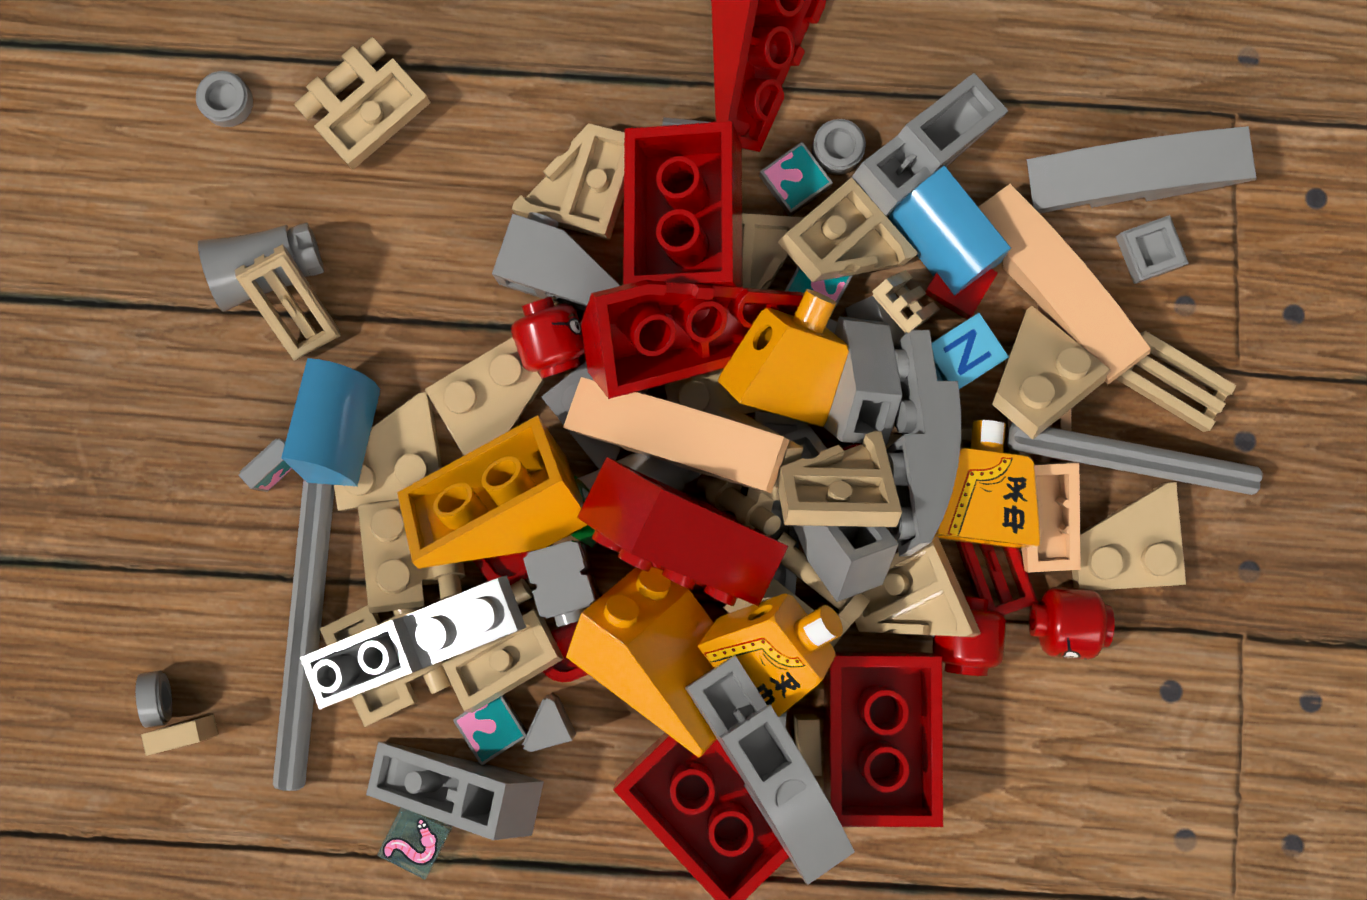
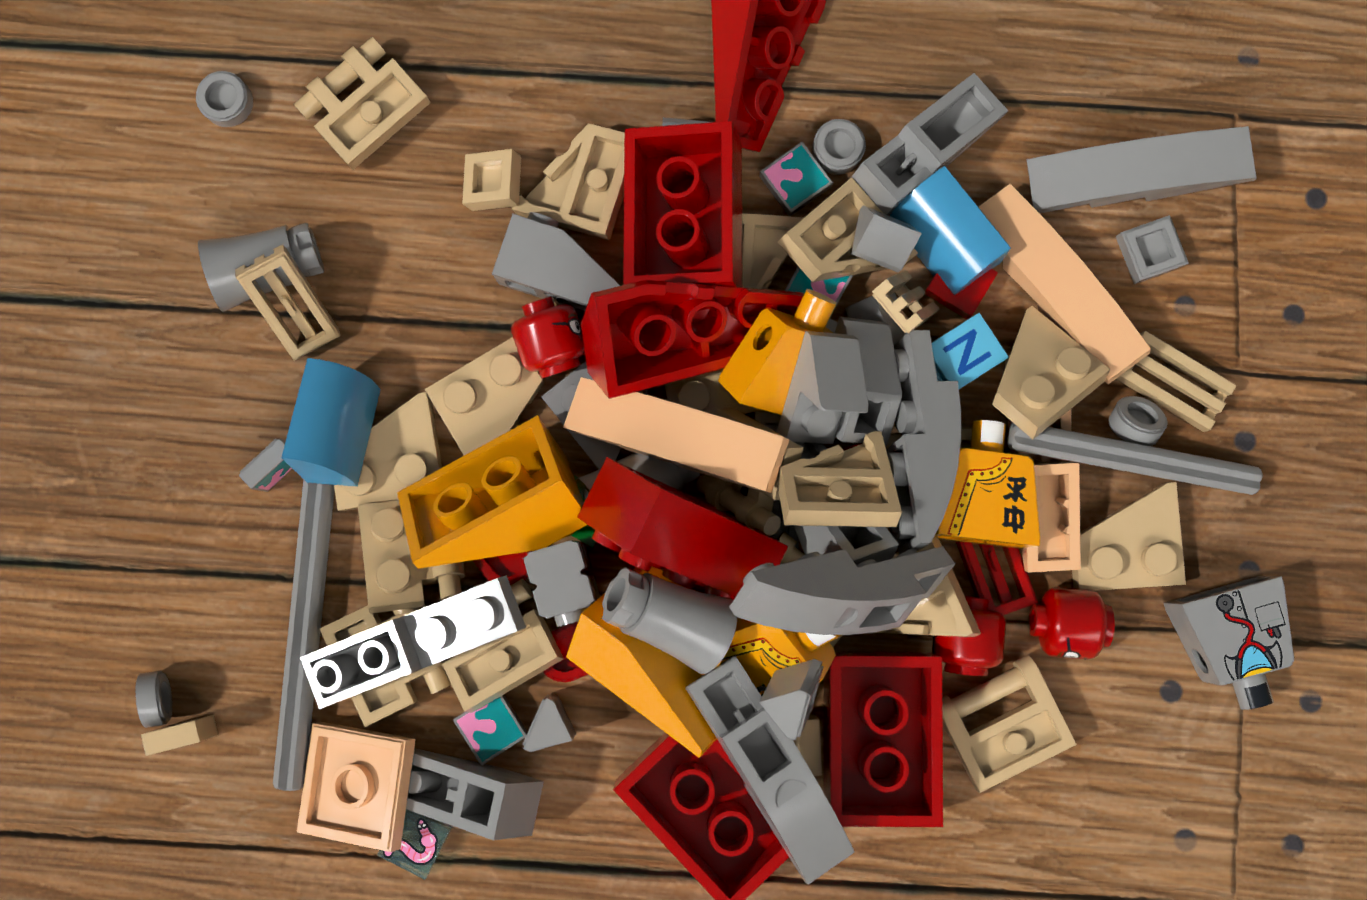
none -> light nougat tile [297,722,416,852]
none -> tan tile [462,149,521,211]
none -> light grey plant [602,568,737,674]
none -> light grey slope [730,546,955,635]
none -> light grey slope [759,659,824,741]
none -> light grey slope [776,331,869,444]
none -> light grey slope [851,205,922,272]
none -> tan plate [942,655,1077,793]
none -> light grey tile [1109,396,1168,446]
none -> light grey torso [1164,576,1294,710]

